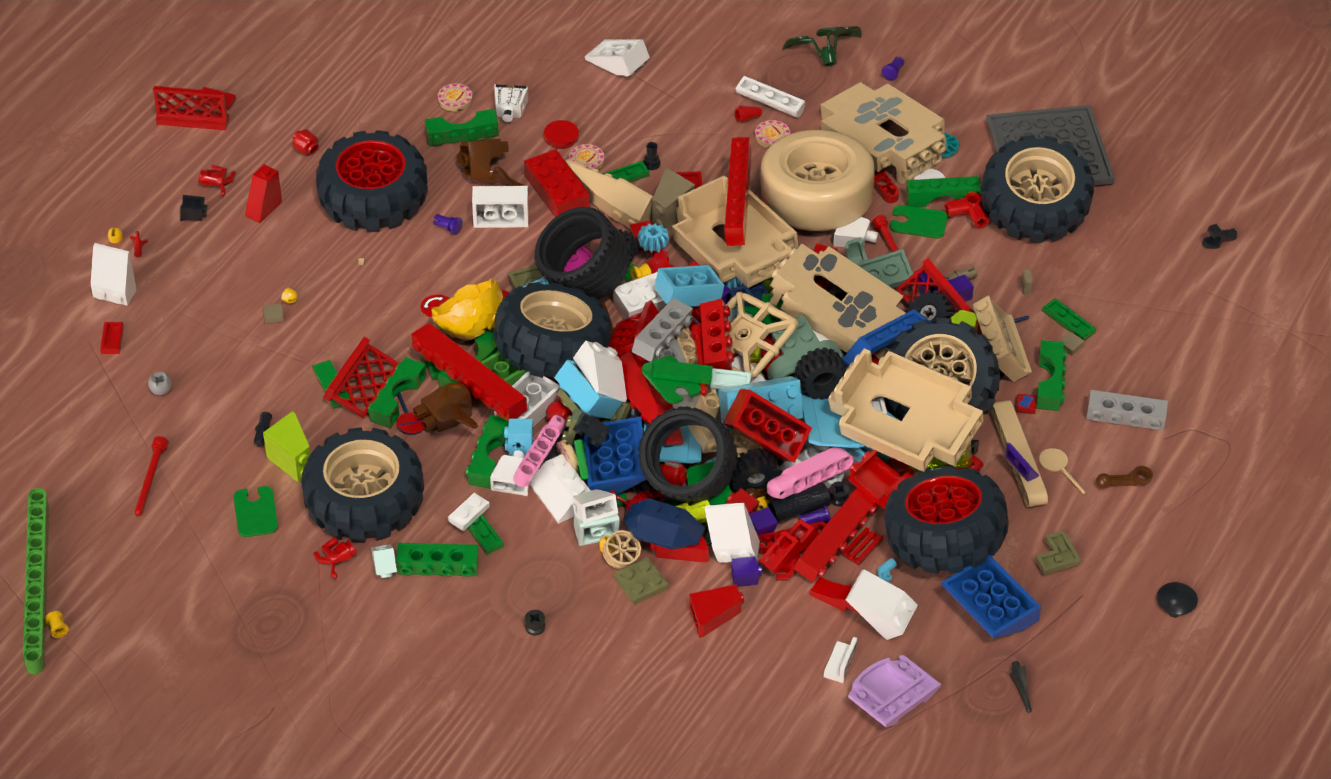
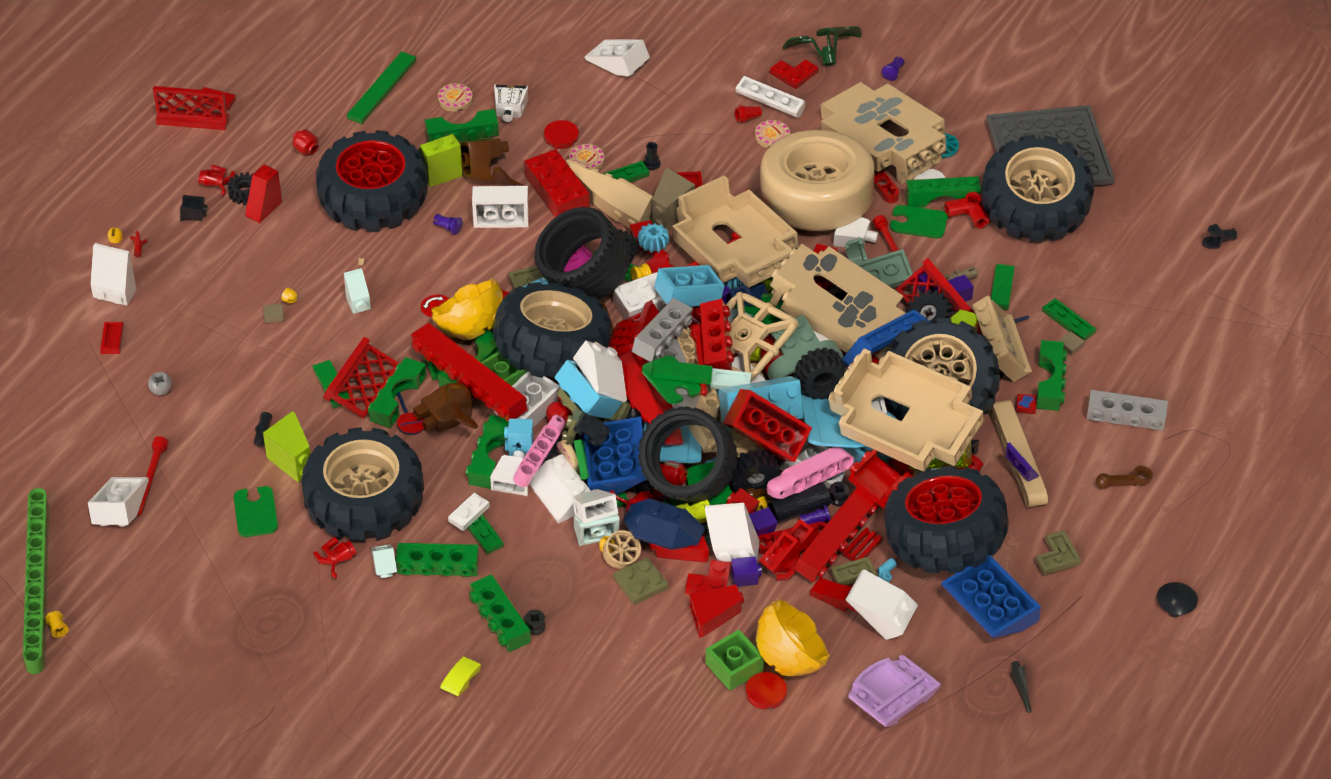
red brick [724,137,752,246] -> none
white panel [824,637,858,683] -> none
dark tan tile [1021,269,1033,295] -> none
tan piece [1039,448,1085,494] -> none
none -> white slope [88,477,148,526]
none -> black tyre [228,172,253,205]
none -> light aqua slope [344,268,371,314]
none -> green tile [347,51,416,124]
none -> lime slope [418,134,462,187]
none -> neon yellow slope [440,656,481,696]
none -> green brick [469,574,531,653]
none -> red plate [685,560,731,594]
none -> bright green brick [705,630,764,691]
none -> red tile [746,672,787,710]
none -> yellow piece [756,599,830,676]
none -> red plate [769,59,819,89]
none -> olive plate [830,557,878,585]
none -> green tile [991,264,1015,310]

